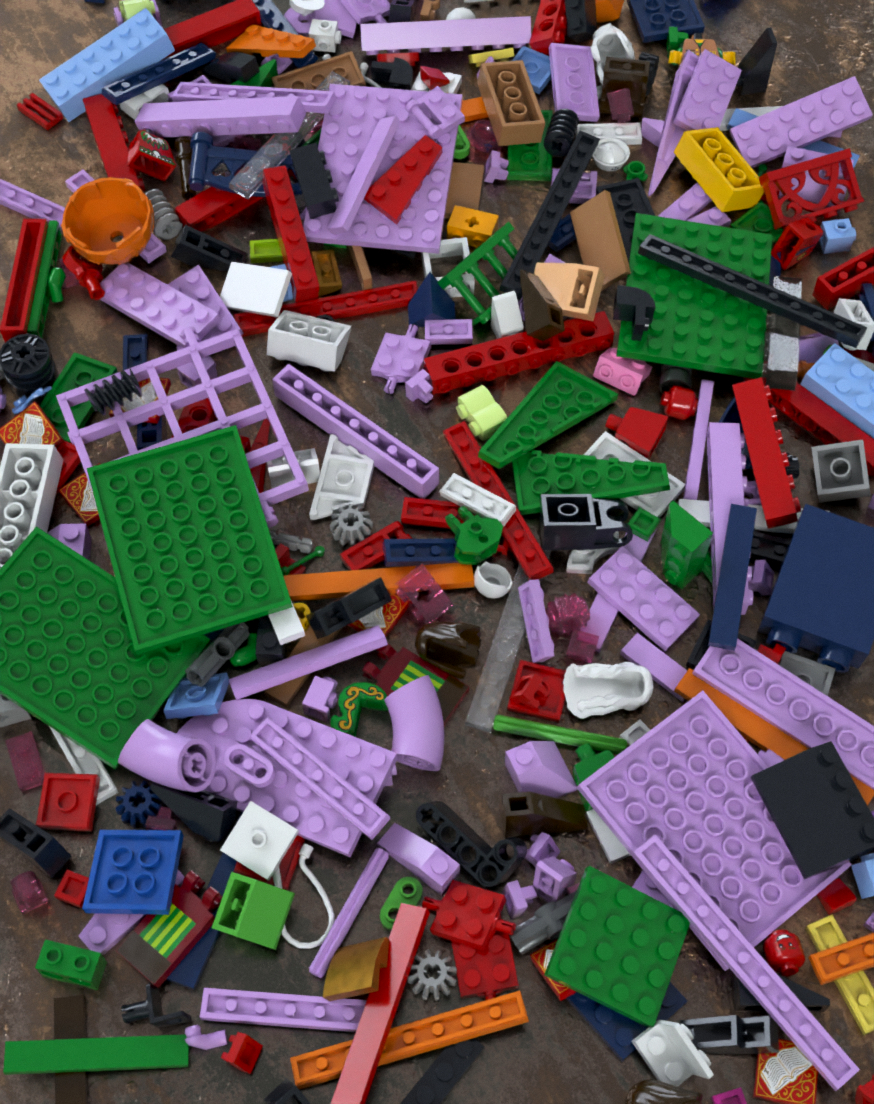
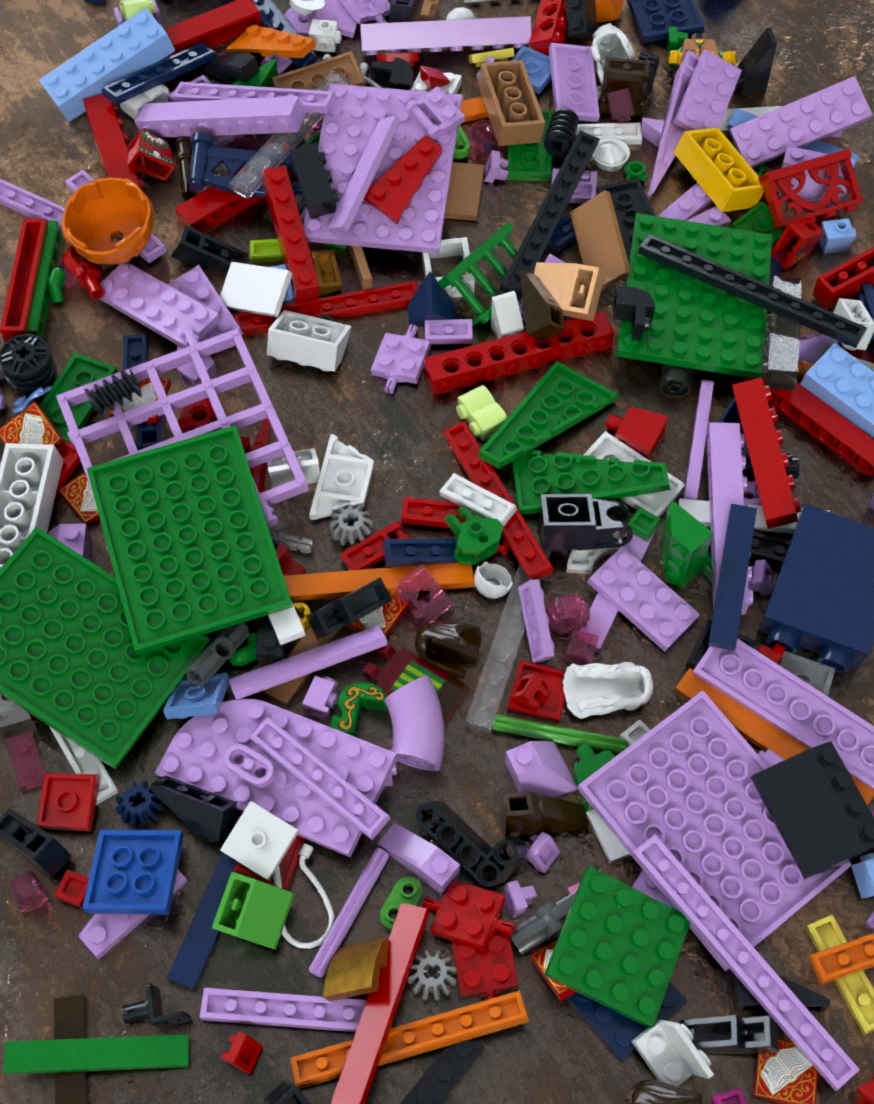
red tile [17,93,63,131] -> none
green brick [35,939,107,990] -> none
tile [116,870,222,988] -> none
lavender brick [118,719,216,792] -> none
light grey piece [145,189,182,240] -> none
clear pink tile [145,806,177,830] -> none
lavender arm [185,1025,228,1050] -> none
lavender brick [272,364,439,499] -> none
green hinge [281,546,325,576] -> none
lavender tile [405,369,433,403] -> none
light orange brick [447,205,499,248] -> none
lavender slope [533,856,577,903] -> none
bright pink bracket [593,347,652,396] -> none
lavender tile [620,633,687,702] -> none
red head [660,385,698,420] -> none
red head [763,929,805,976] -> none
light grey brick [812,440,871,503] -> none
red slope [817,878,857,916] -> none

